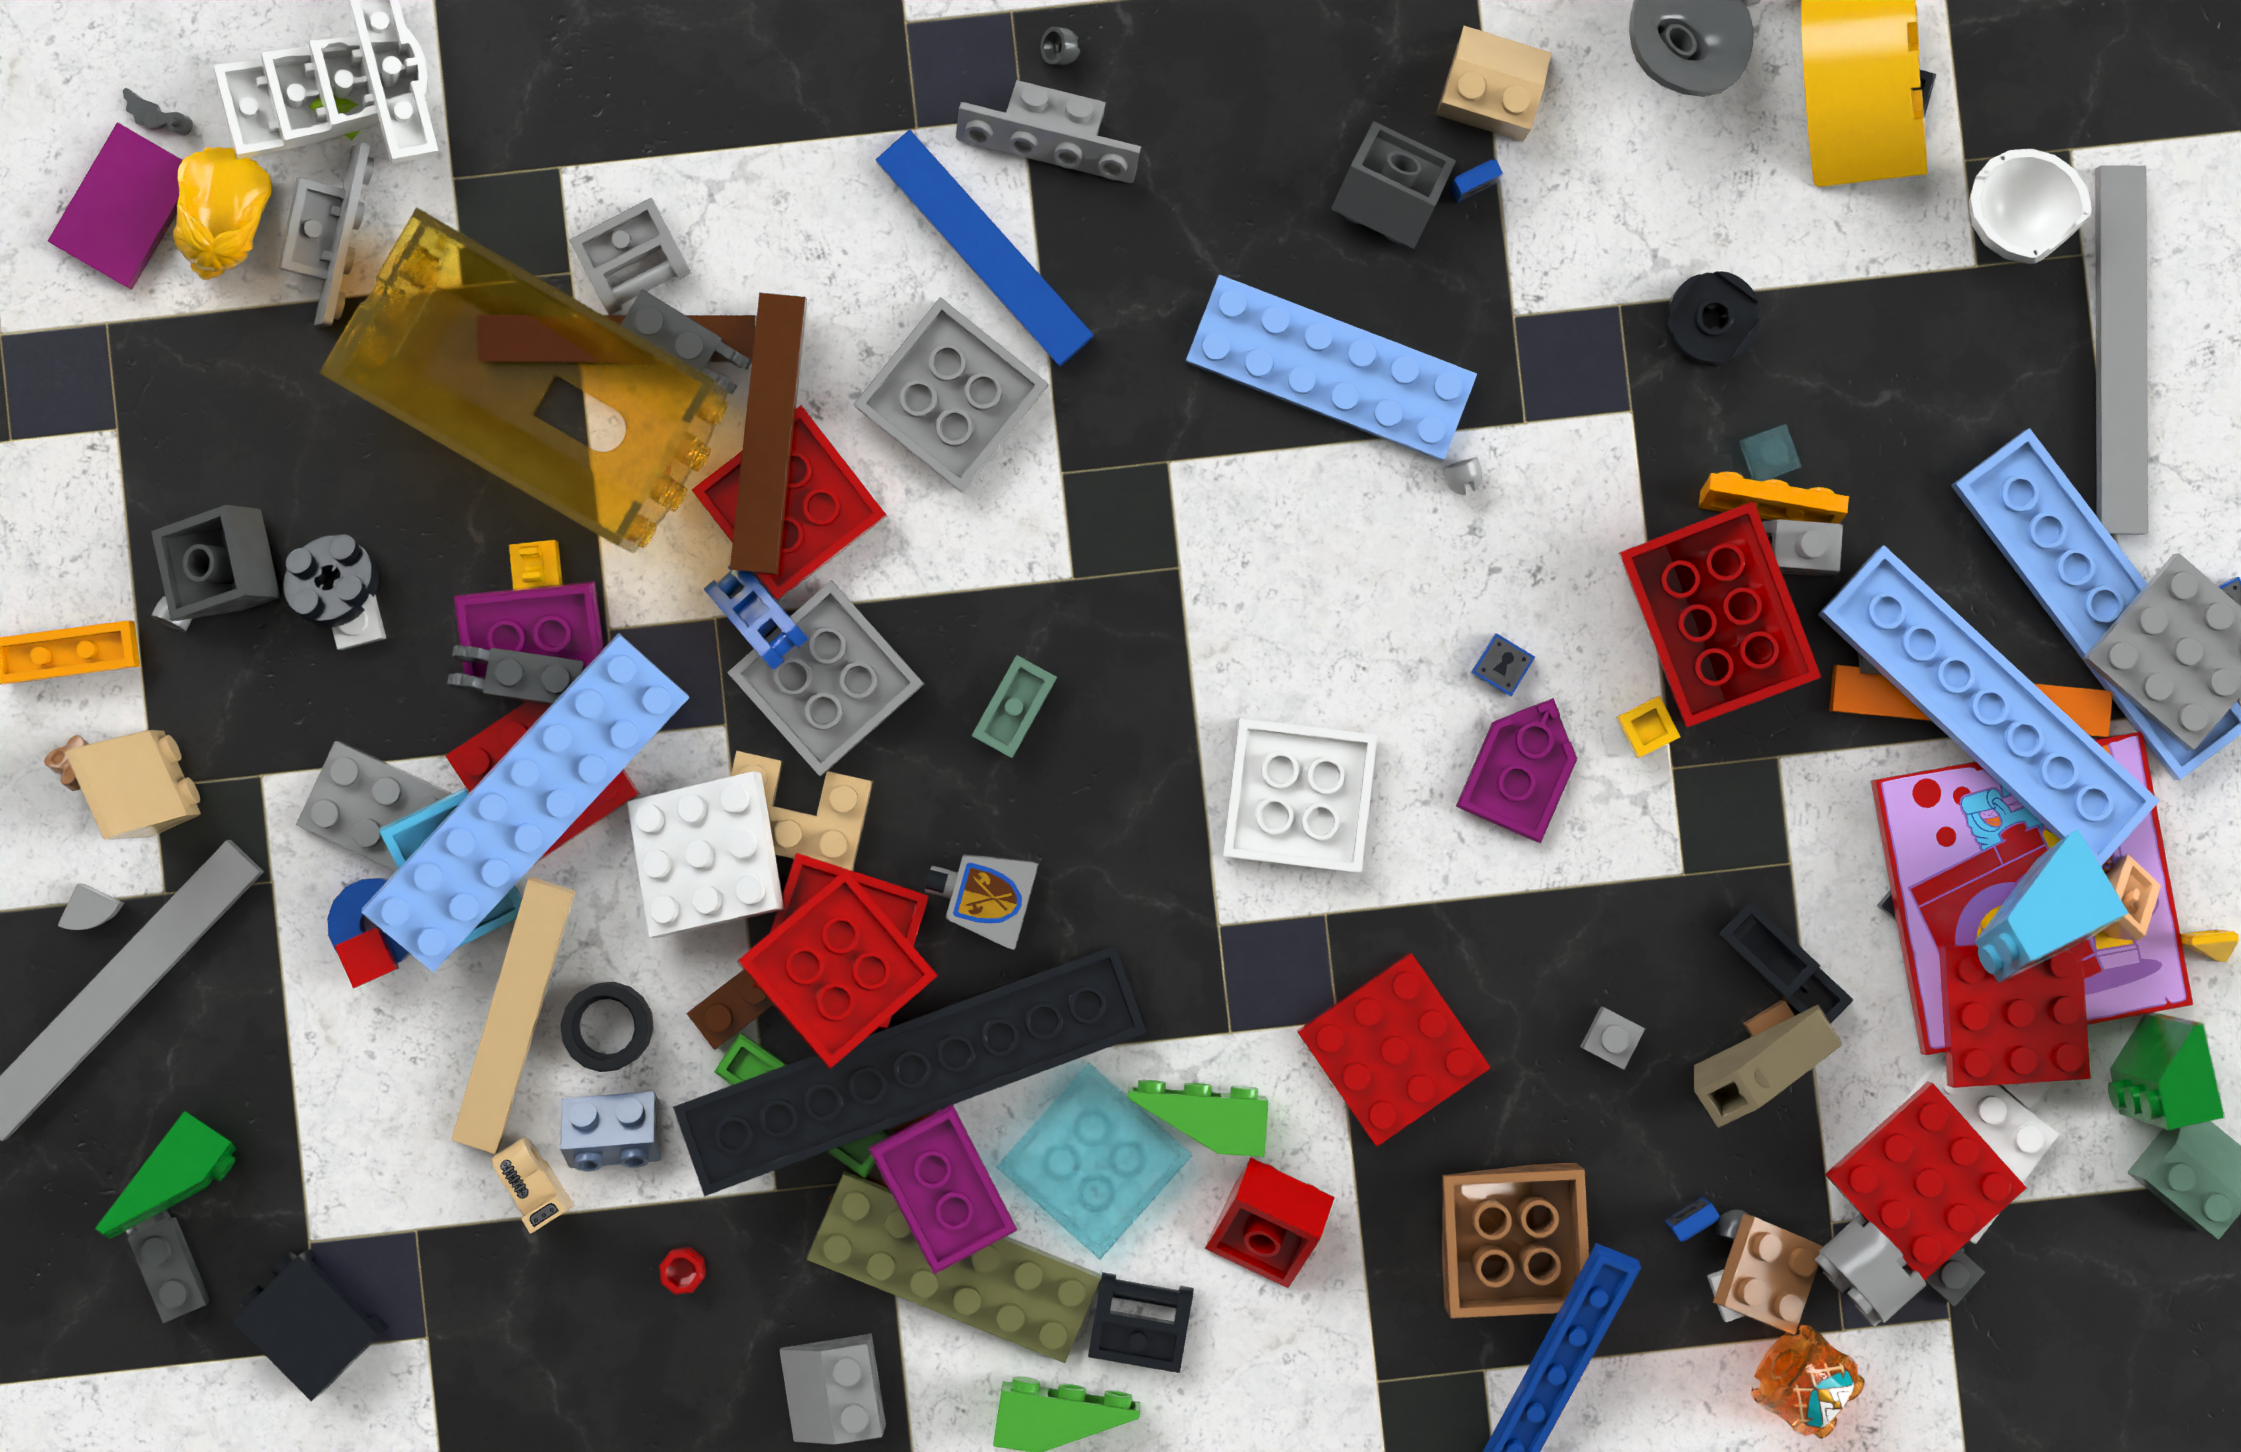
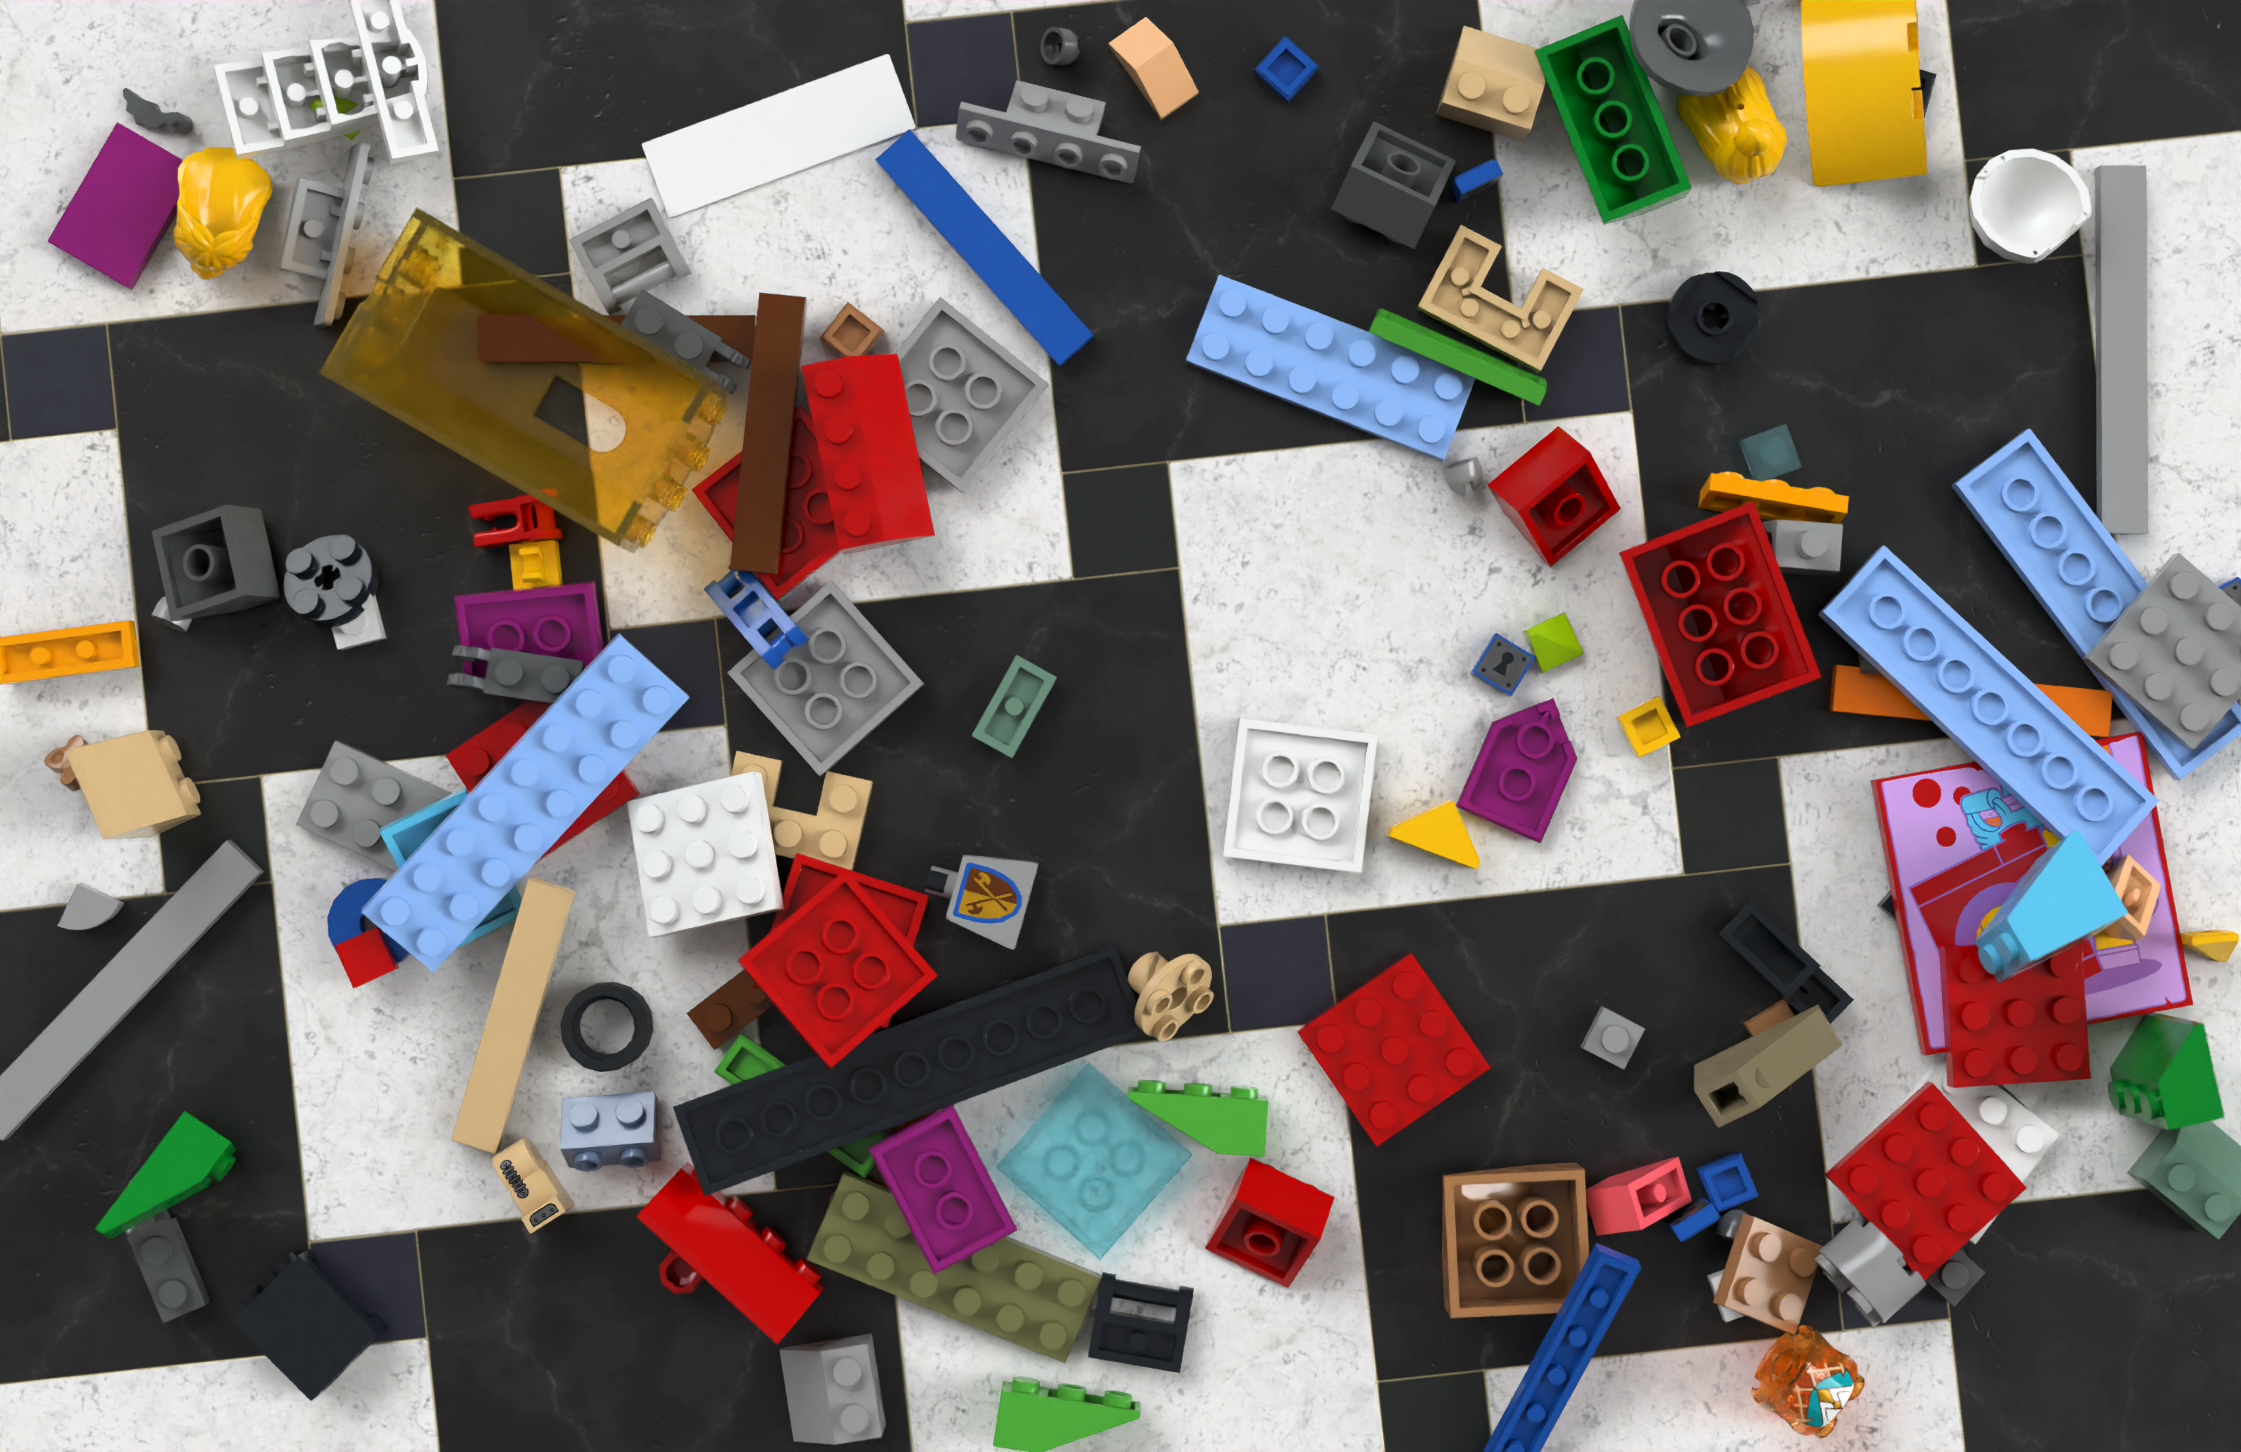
none -> red piece [468,492,562,549]
none -> red slope [636,1162,824,1344]
none -> white sticker [642,54,916,218]
none -> red slope [801,354,935,555]
none -> medium nougat tile [820,302,885,357]
none -> light nougat slope [1108,17,1199,120]
none -> tan plate [1128,952,1214,1042]
none -> blue tile [1254,36,1319,104]
none -> bright green tile [1369,308,1547,406]
none -> yellow slope [1385,800,1480,869]
none -> tan plate [1416,225,1584,373]
none -> red slope [1488,426,1621,567]
none -> lime slope [1522,612,1584,673]
none -> green slope [1534,15,1692,225]
none -> coral slope [1586,1157,1692,1236]
none -> yellow hair [1677,65,1787,185]
none -> blue tile [1695,1151,1759,1213]

